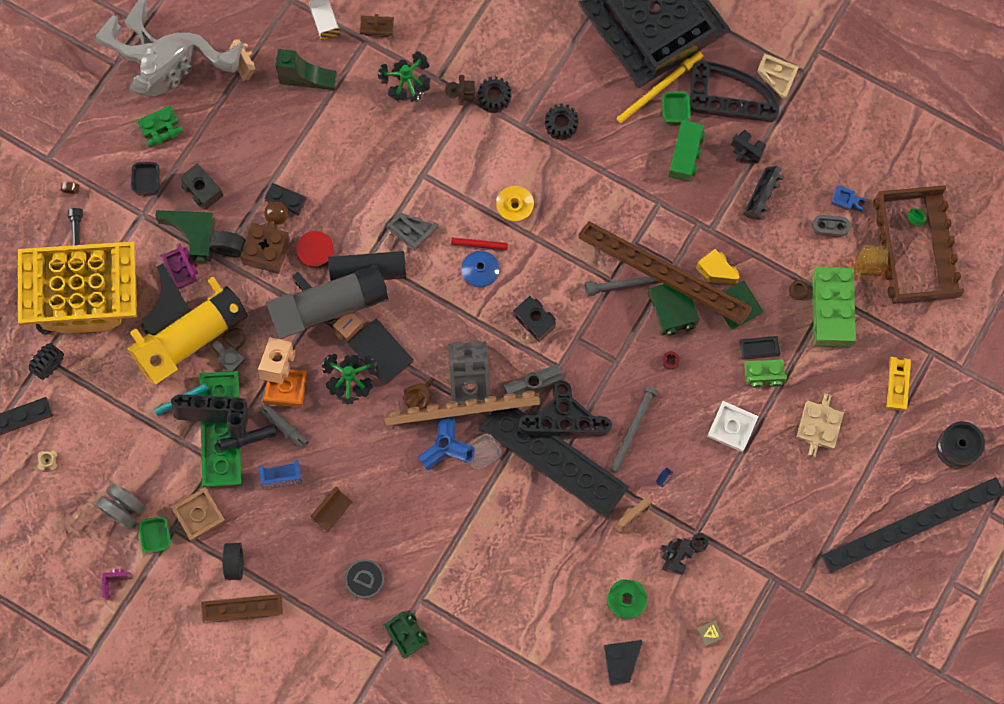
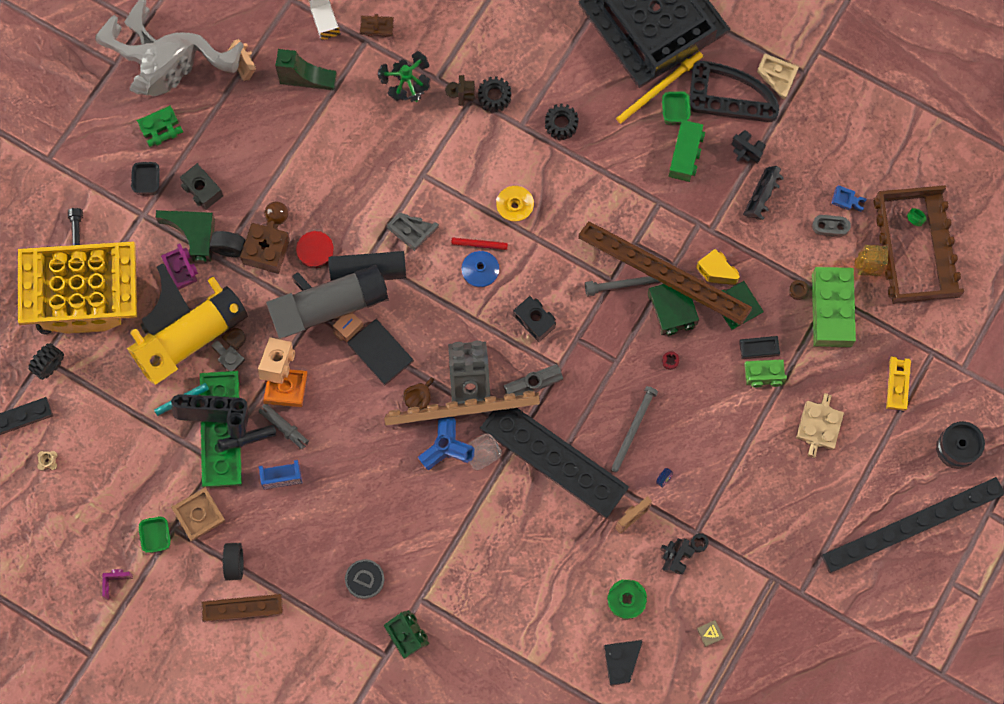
reddish brown tile [60,182,80,194] -> none
flat silver wheel [94,482,147,530] -> none
black plate [264,183,307,215] -> none
reddish brown panel [311,486,353,532] -> none
black plant [322,354,378,406] -> none
black beam [517,381,612,436] -> none
white plate [707,401,759,452] -> none

